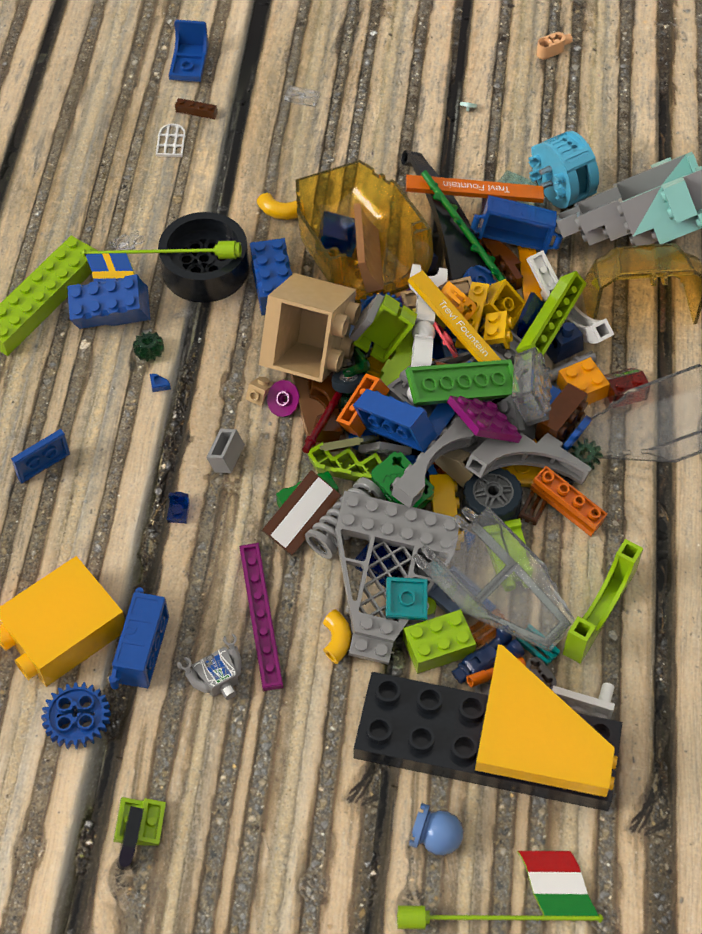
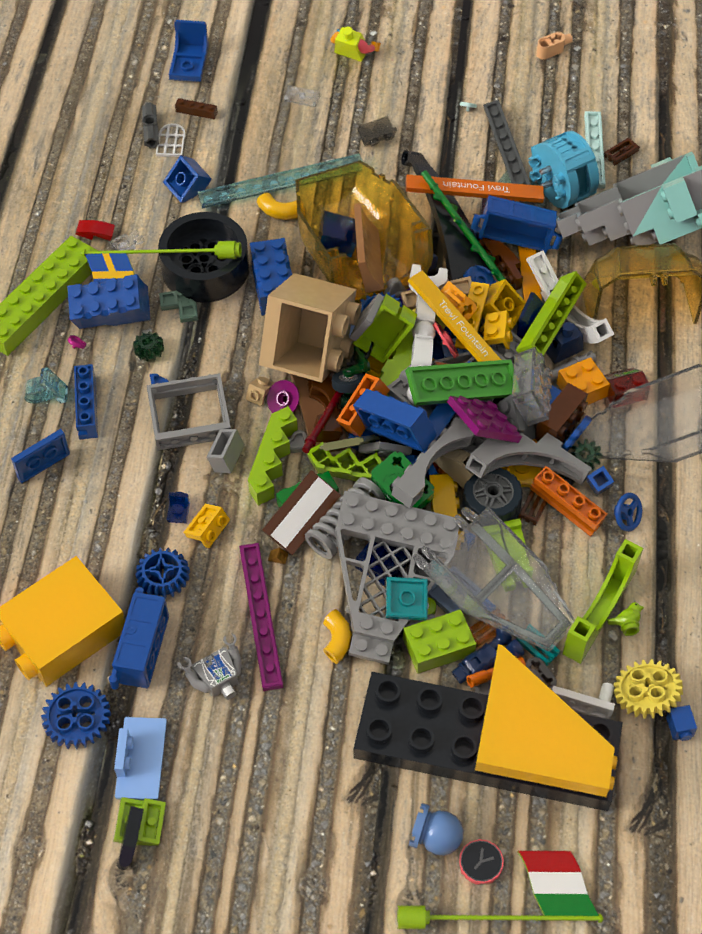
none -> clear light blue tile [24,367,68,404]
none -> dark pink piece [68,335,86,349]
none -> blue brick [74,364,98,440]
none -> red slope [75,220,115,241]
none -> light blue bracket [114,717,167,800]
none -> blue gear [135,547,190,599]
none -> dark grey piece [142,102,159,148]
none -> light grey window [146,373,231,451]
none -> sand green tile [159,291,199,323]
none -> blue slope [163,155,212,203]
none -> yellow bracket [183,504,230,548]
none -> clear light blue plate [197,154,364,209]
none -> lime brick [248,406,298,506]
none -> pearl gold piece [268,547,289,564]
none -> light grey tile [289,430,307,453]
none -> neon yellow torso [330,27,381,62]
none -> clear smoke bracket [357,116,397,146]
none -> light grey tile [384,277,407,298]
none -> black tile [459,839,504,885]
none -> dark grey plate [483,99,539,207]
none -> light aqua tile [584,111,606,189]
none -> blue brick [586,466,614,496]
none -> reddish brown tile [604,137,640,166]
none -> lime animal [607,602,644,636]
none -> blue piece [614,493,643,532]
none -> light yellow gear [614,659,683,719]
none -> blue brick [666,705,697,741]

